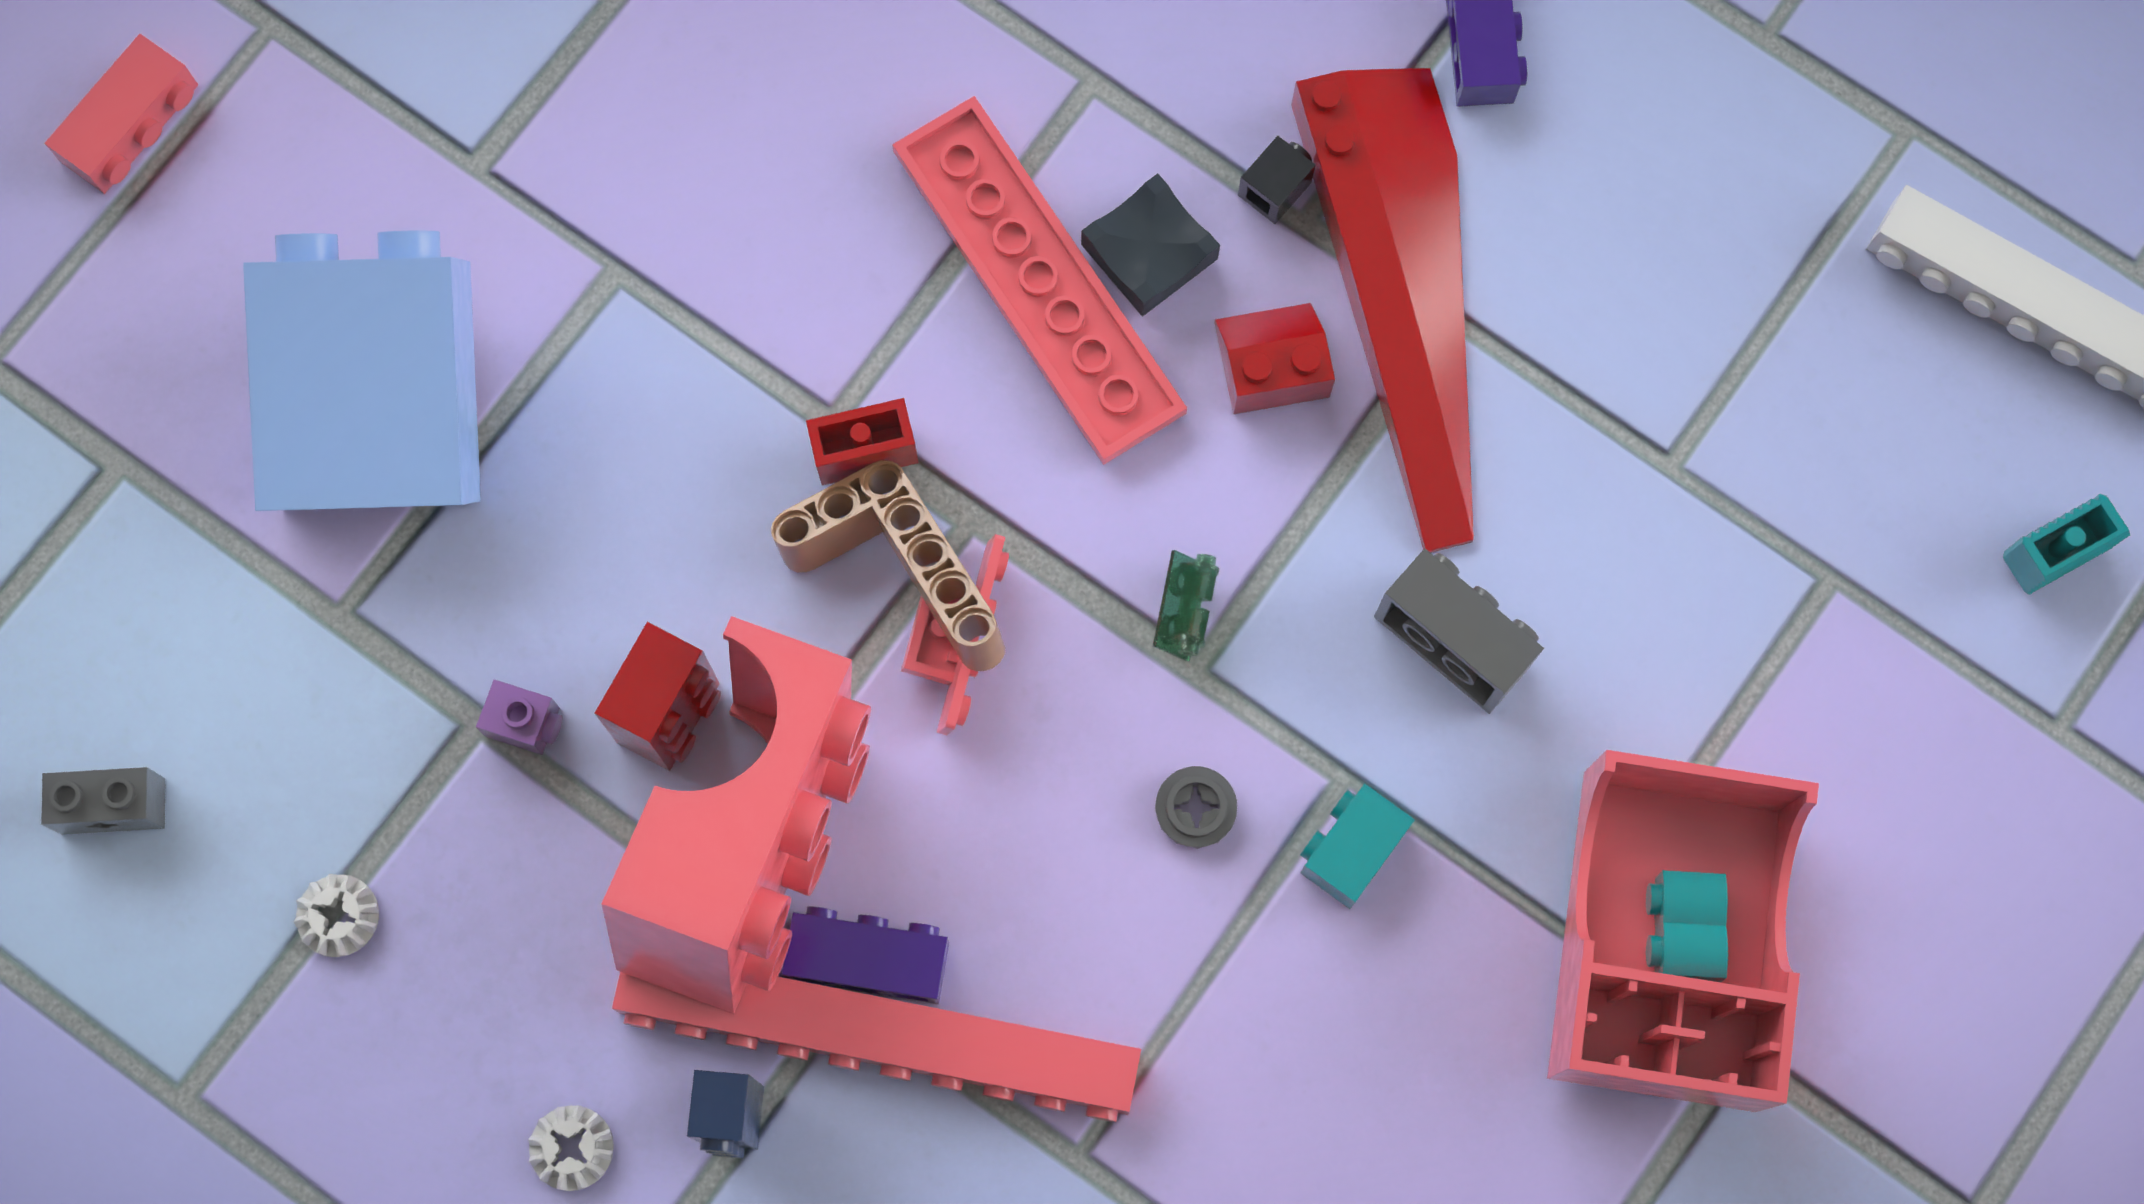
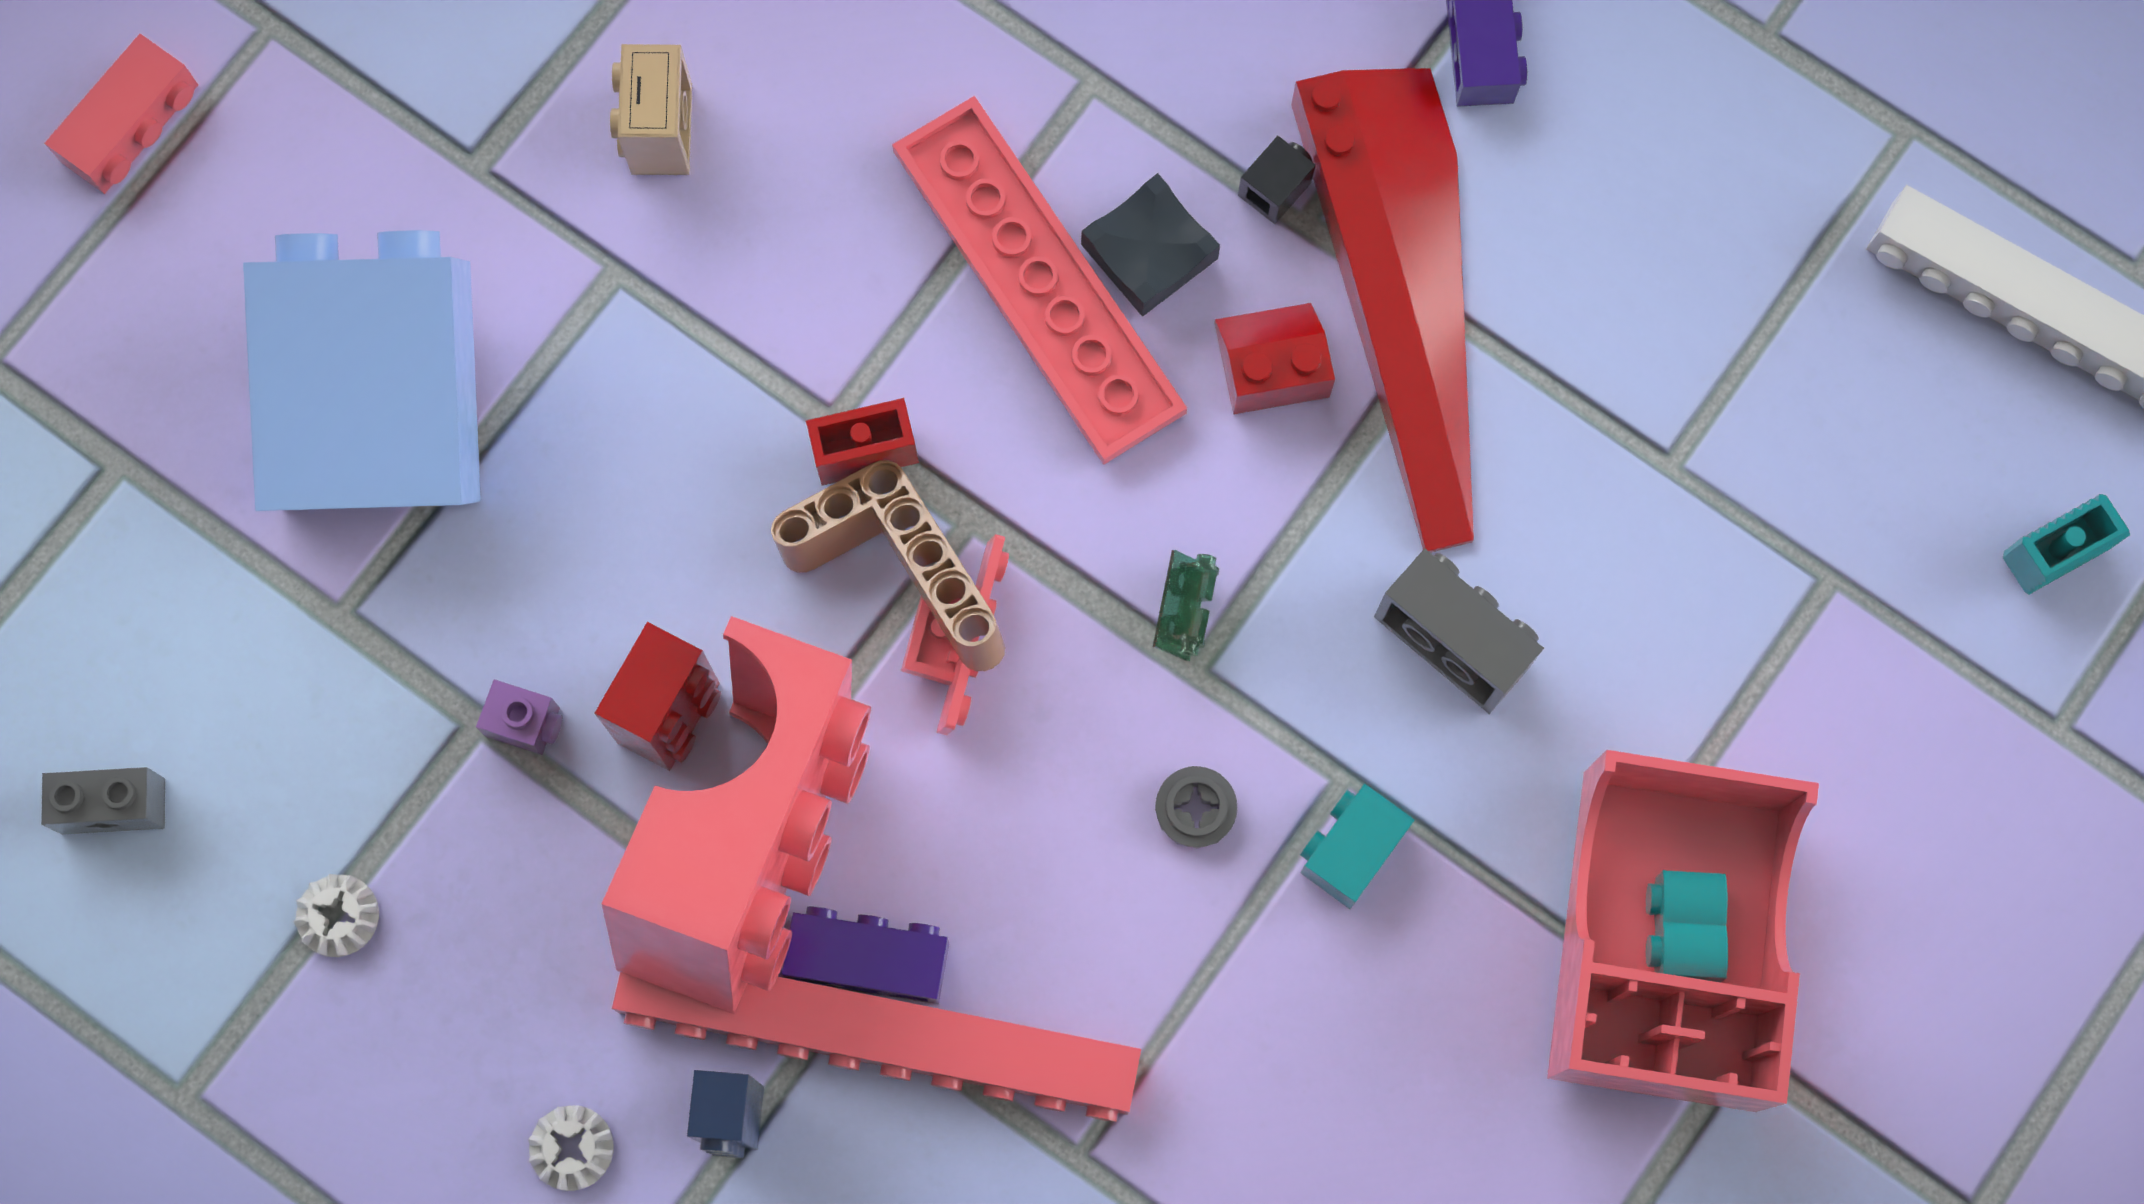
none -> tan brick [610,44,692,175]

